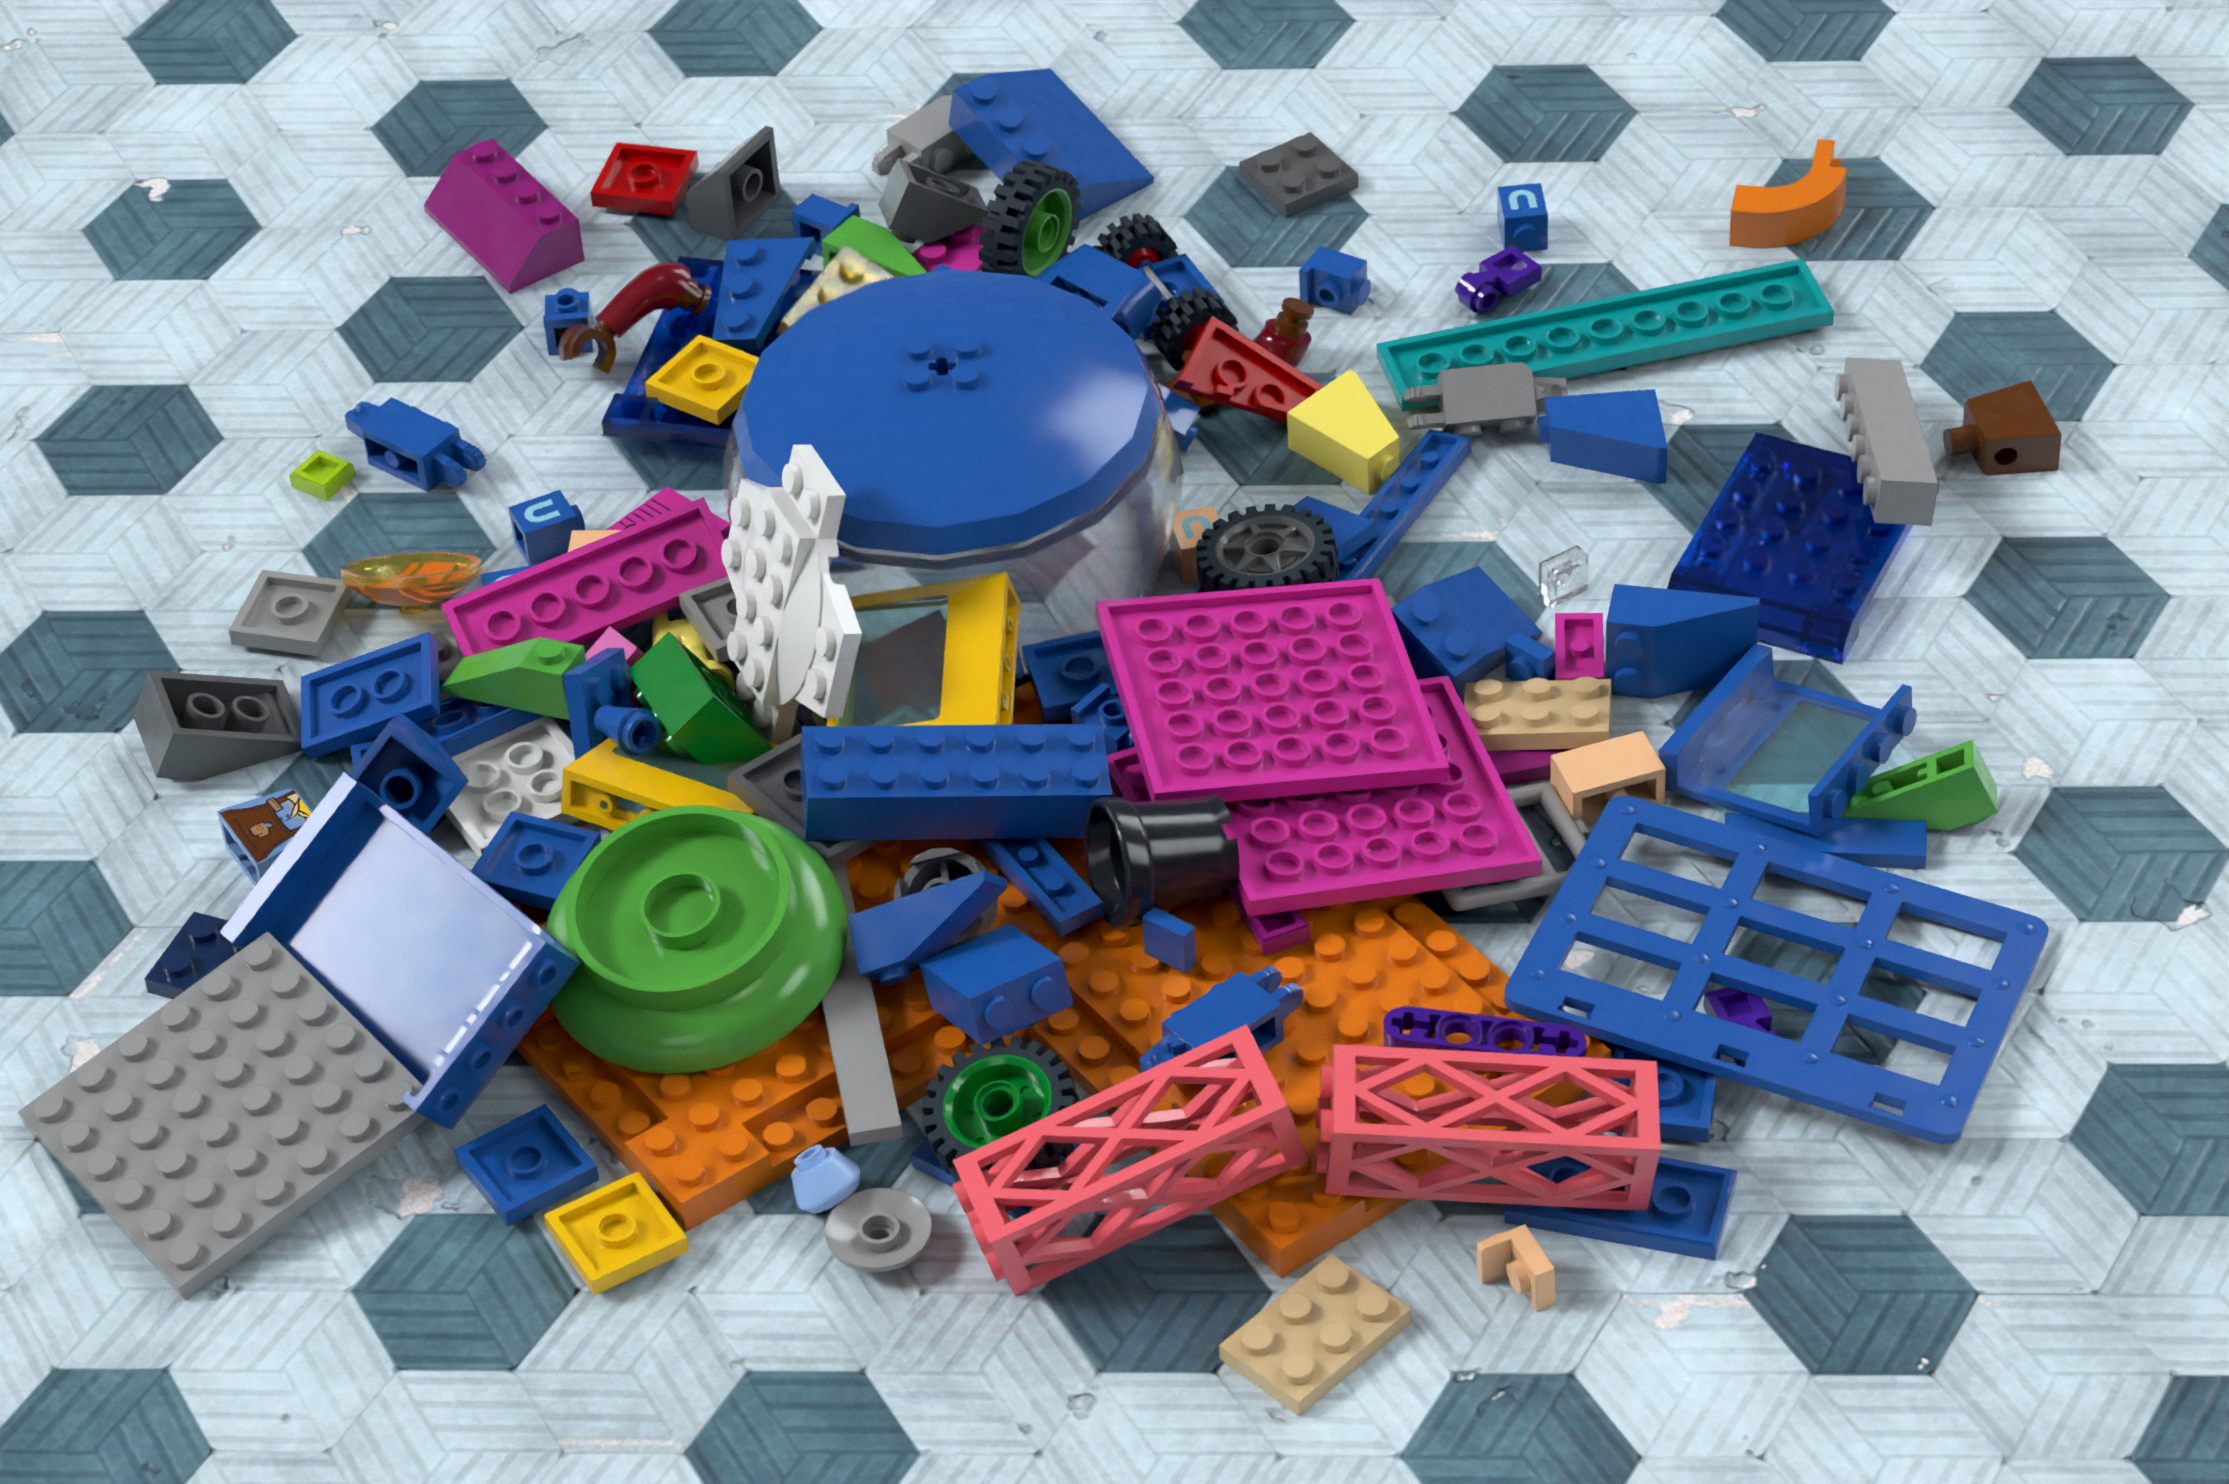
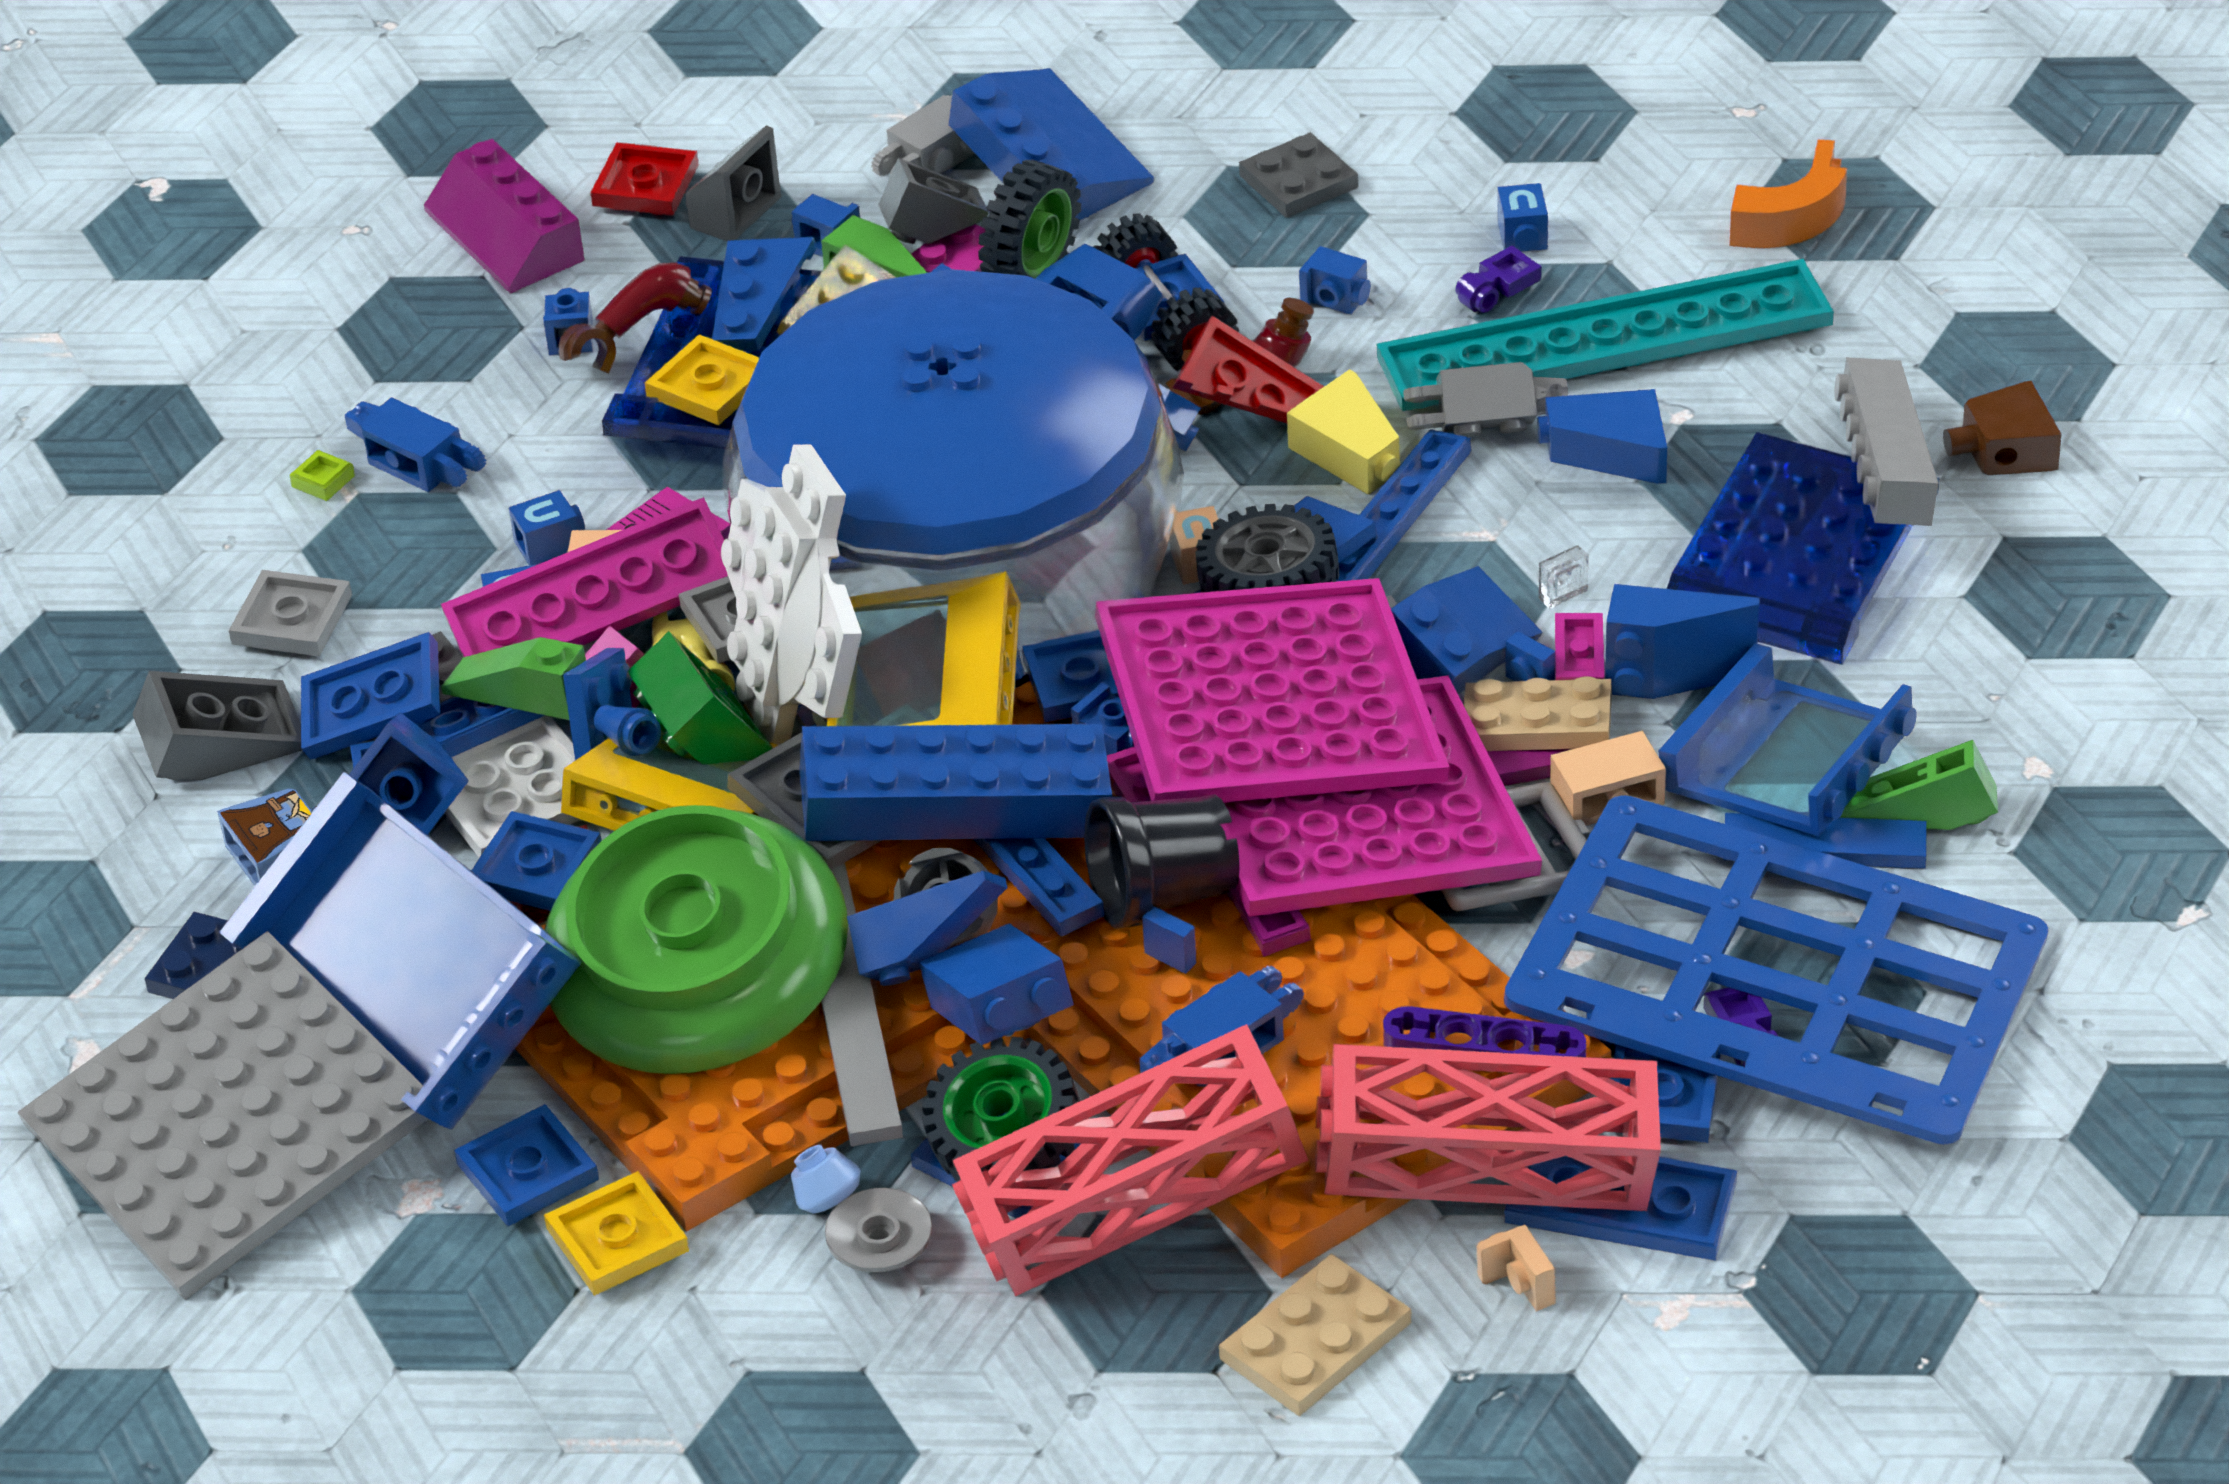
clear yellow dish [340,552,482,614] -> none

